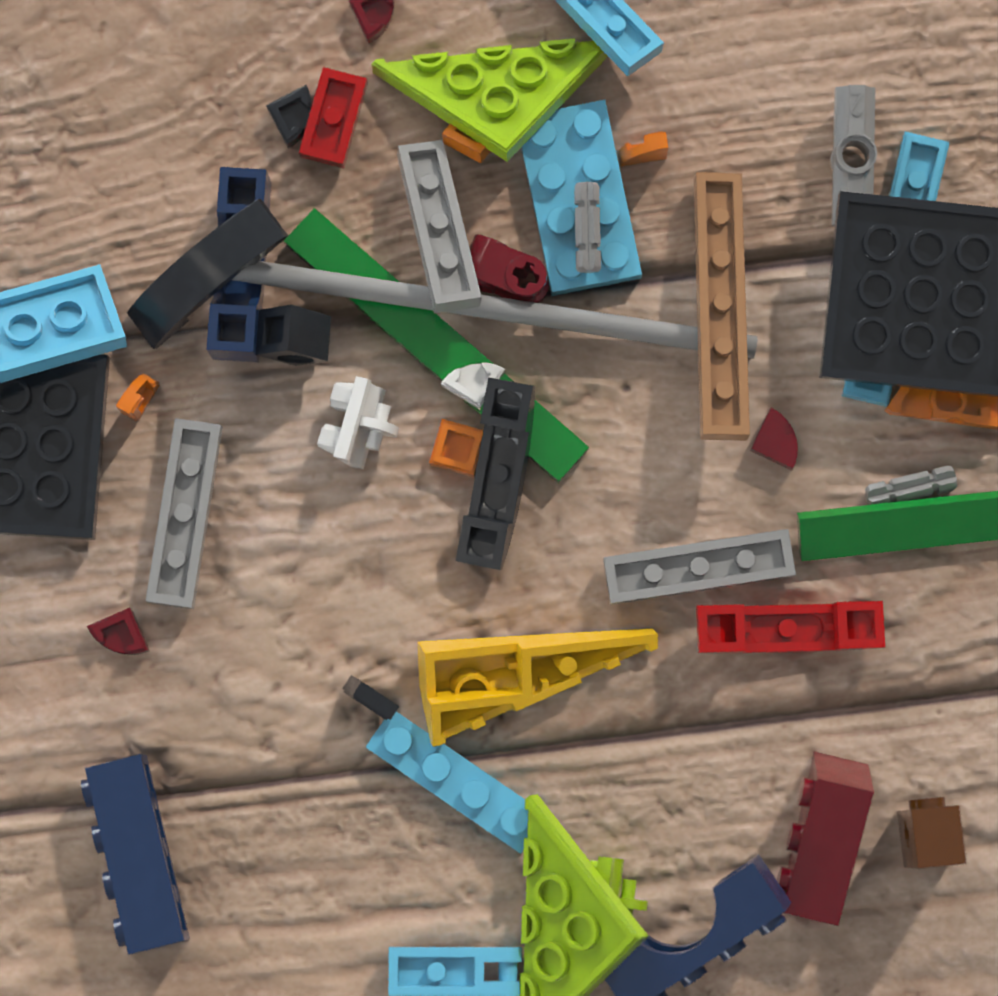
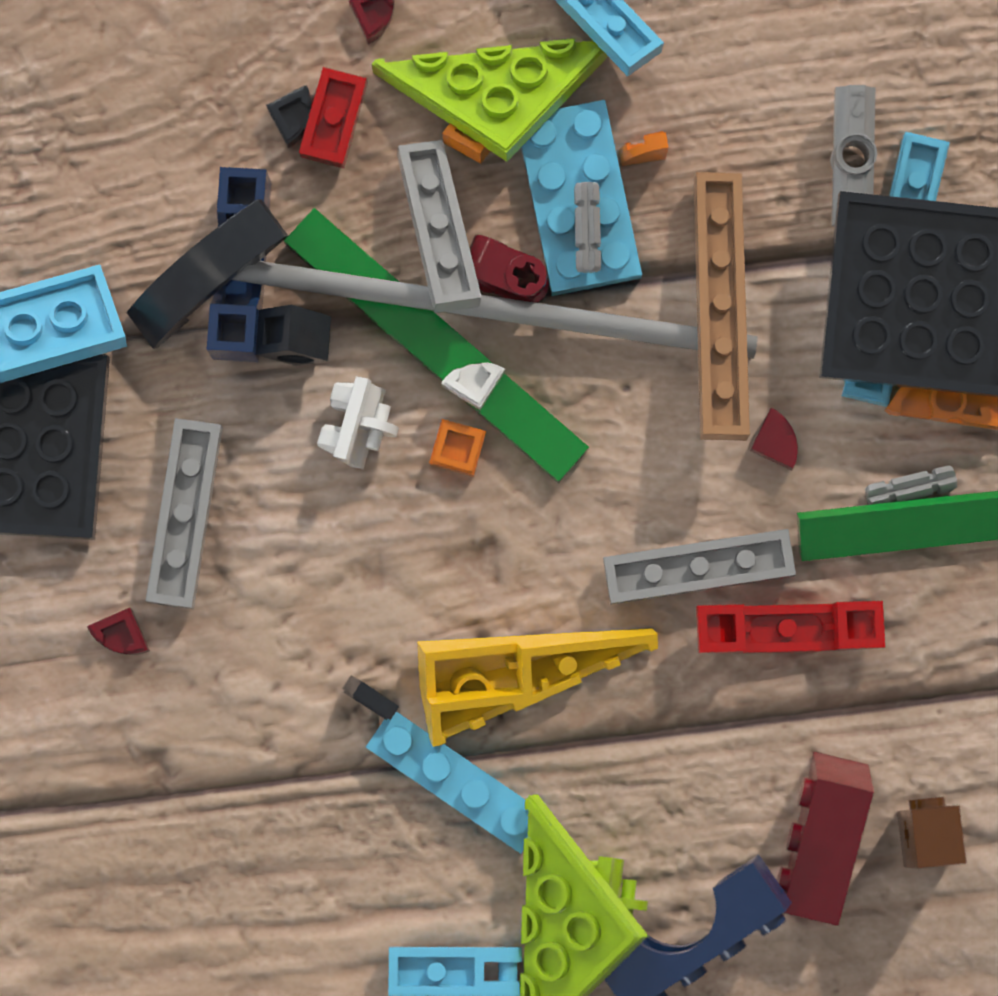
dark blue brick [81,754,190,955] -> none
orange tile [116,374,160,421] -> none
black slope [455,377,535,570] -> none

